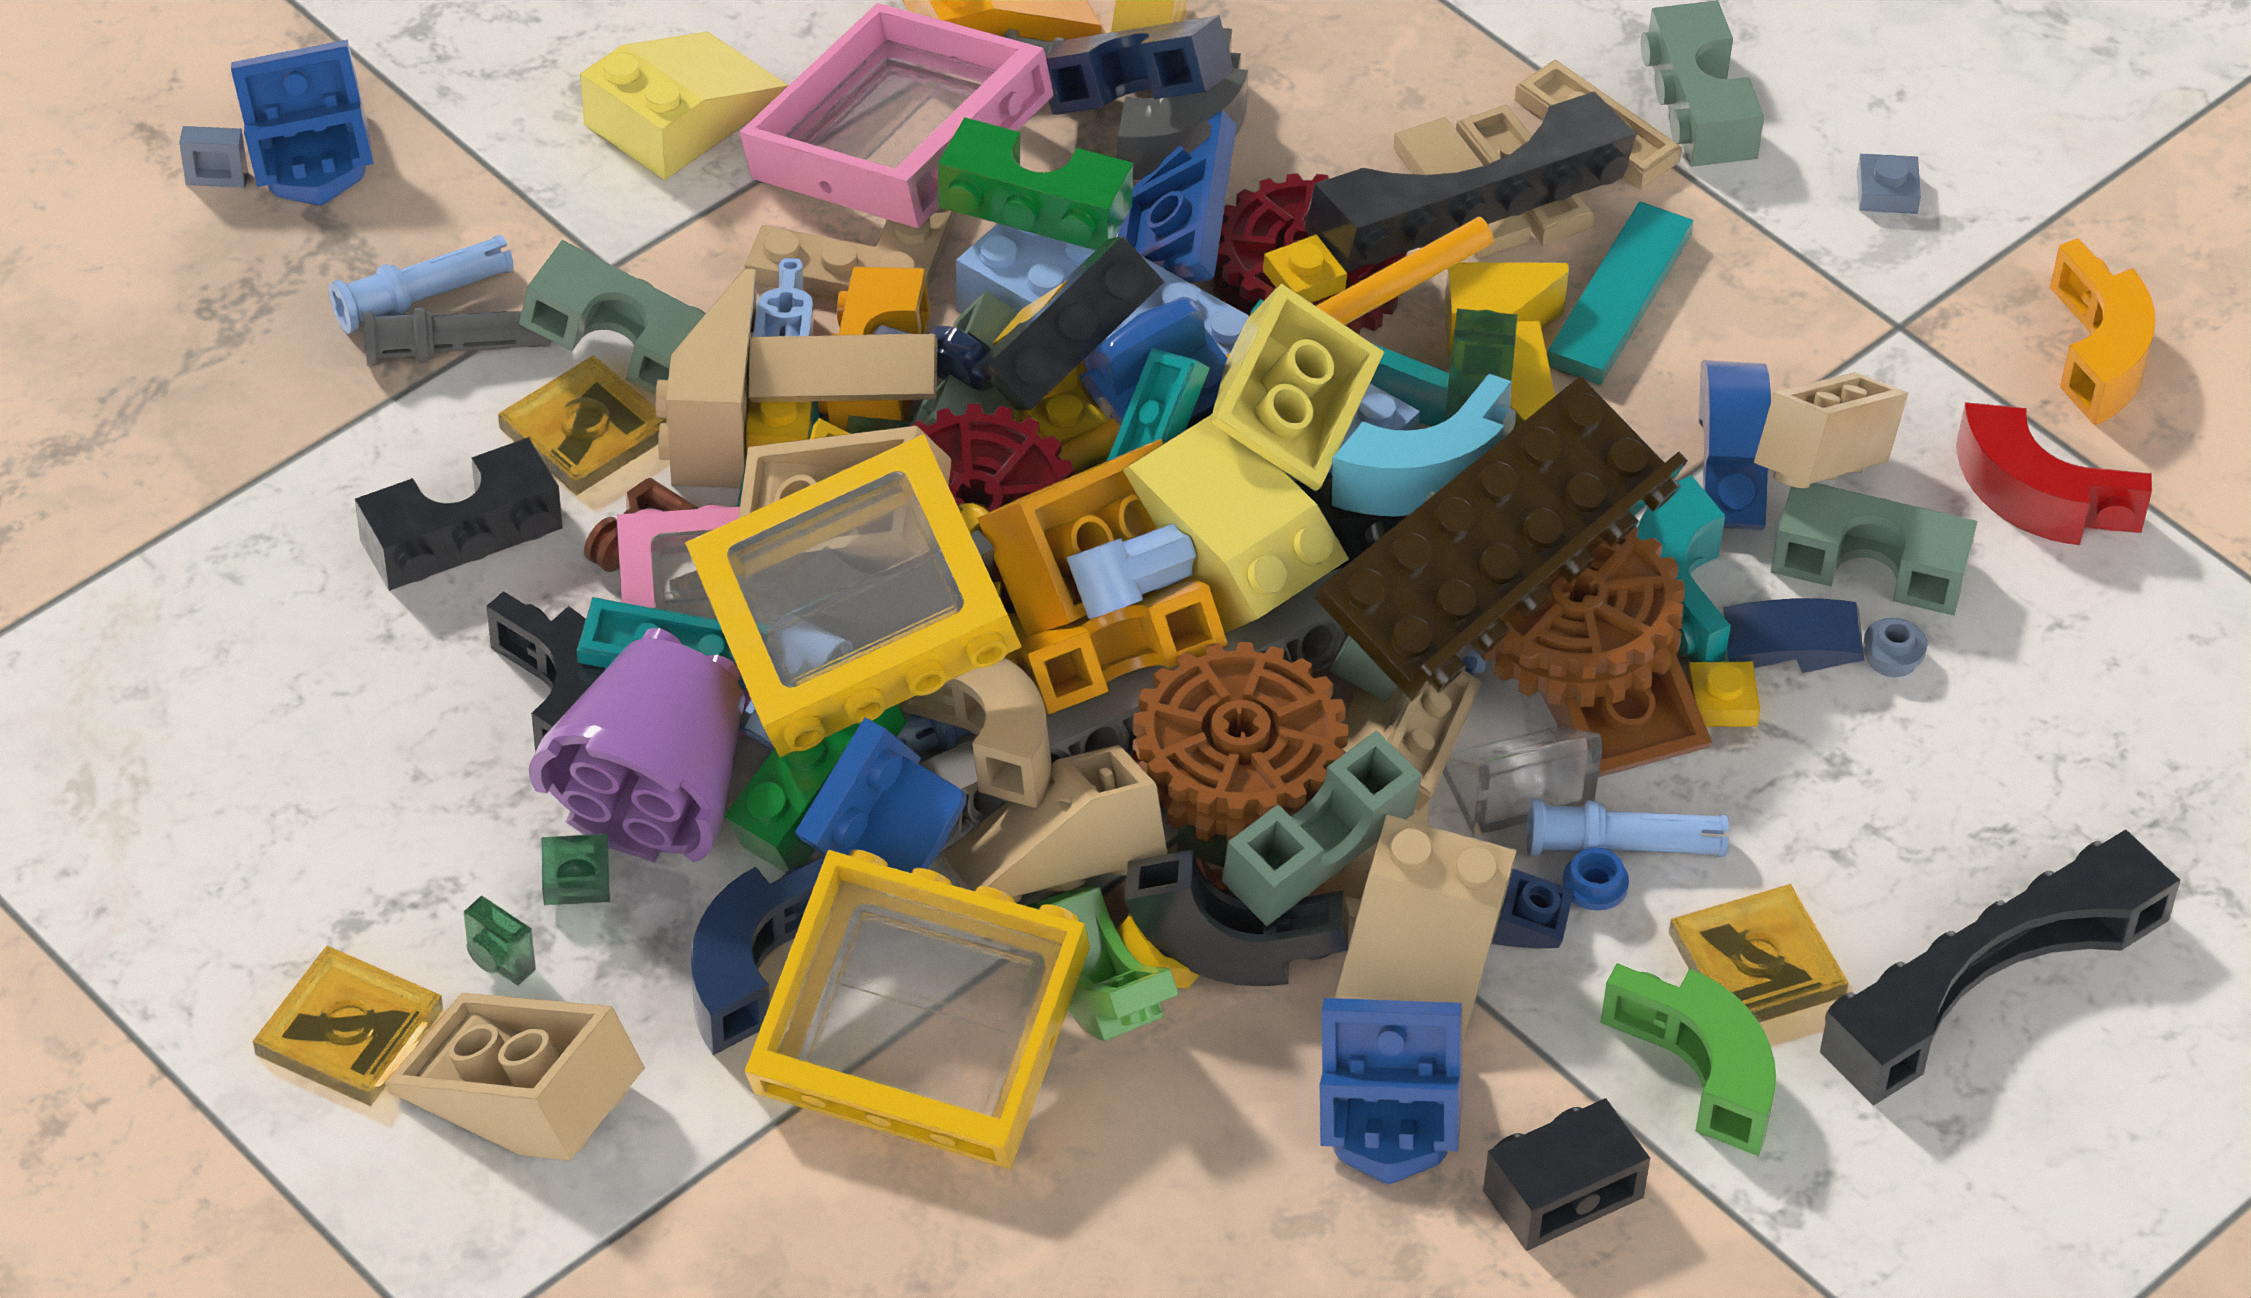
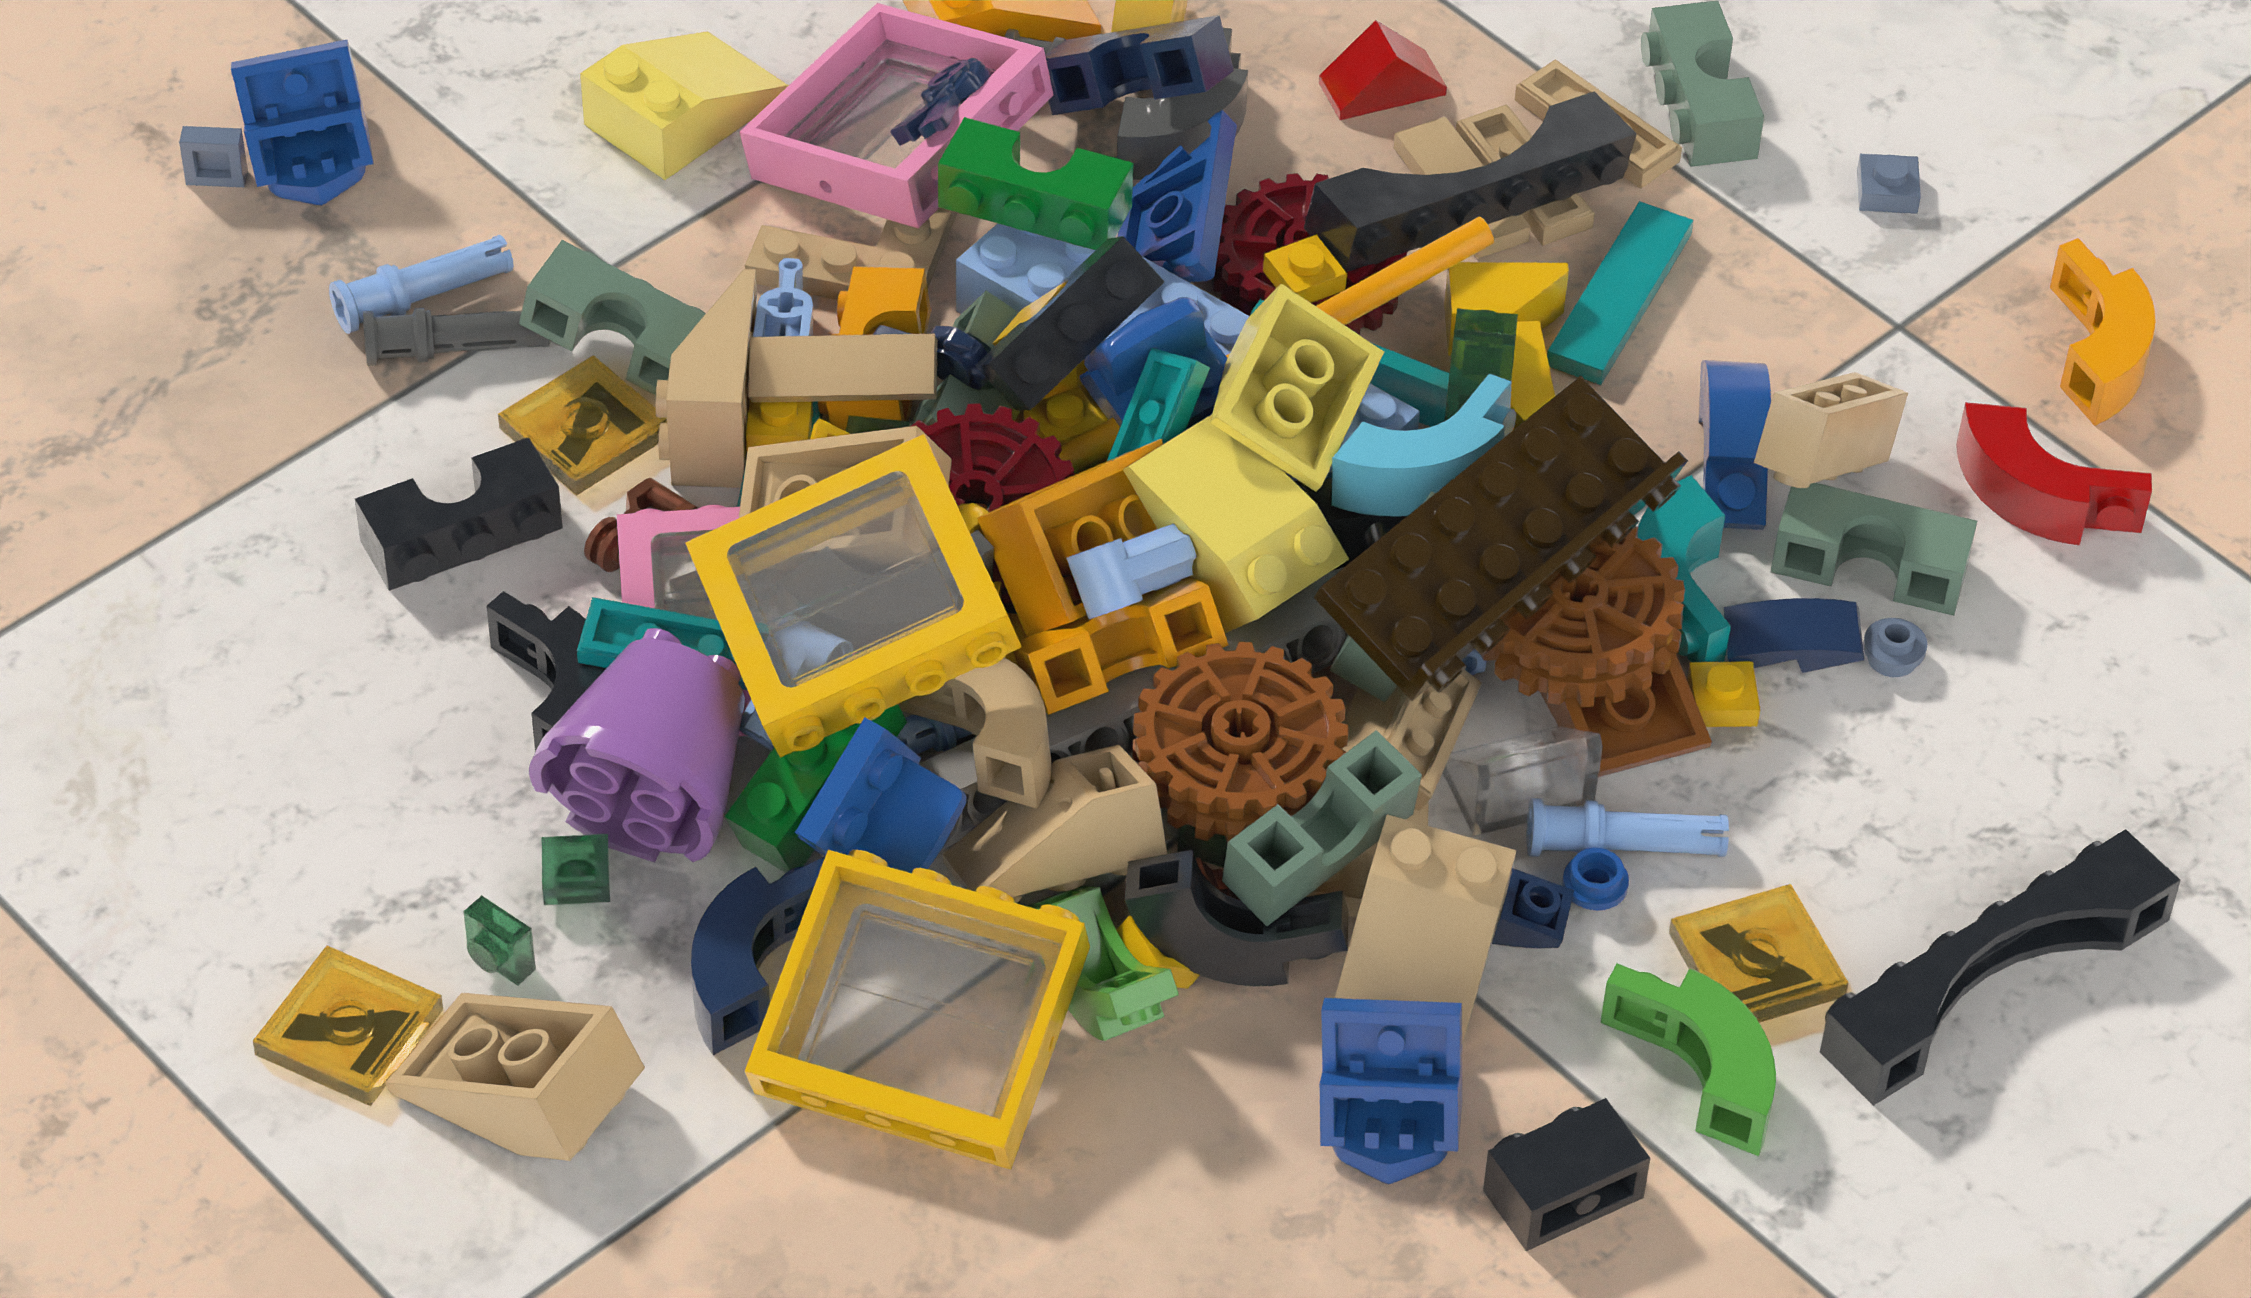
none -> dark blue piece [890,58,991,146]
none -> red slope [1319,20,1447,120]

